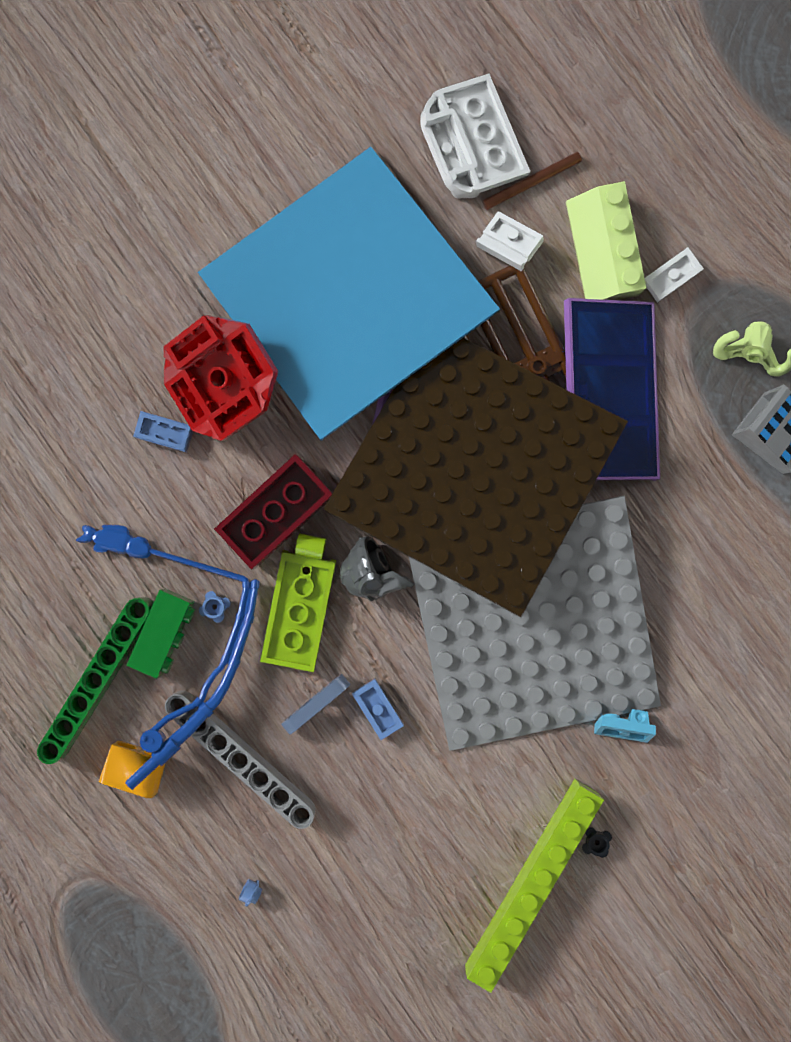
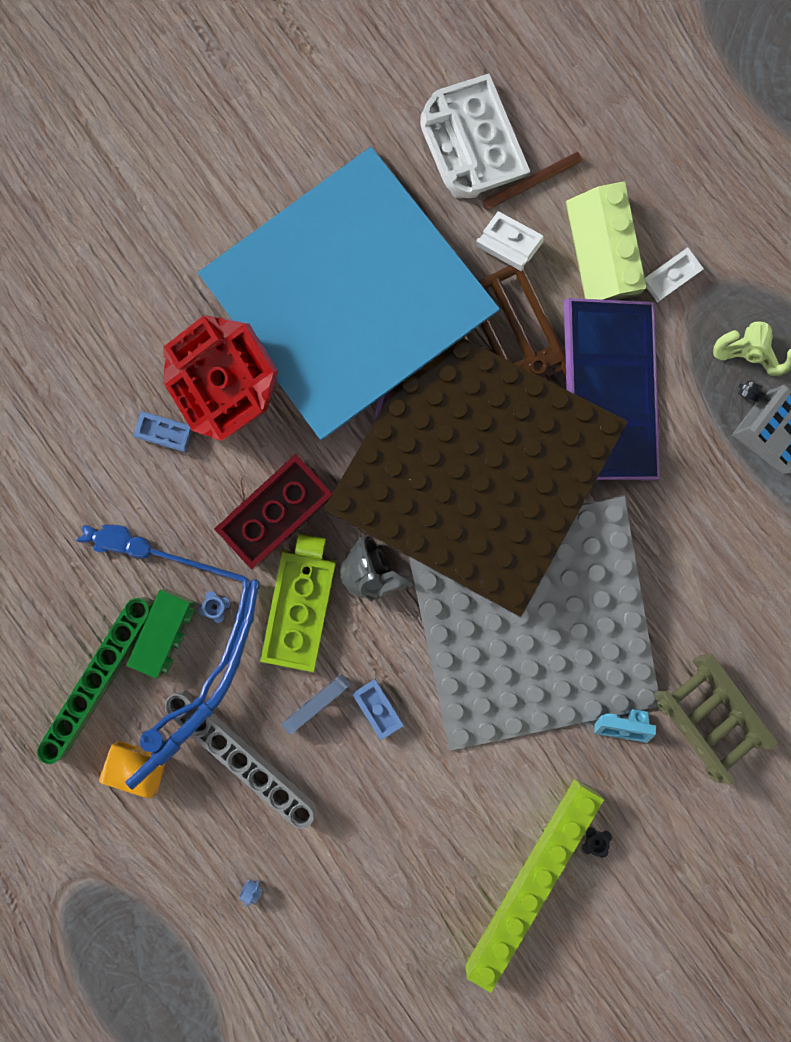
none -> olive fence [653,654,778,785]
none -> black plate [738,380,766,403]

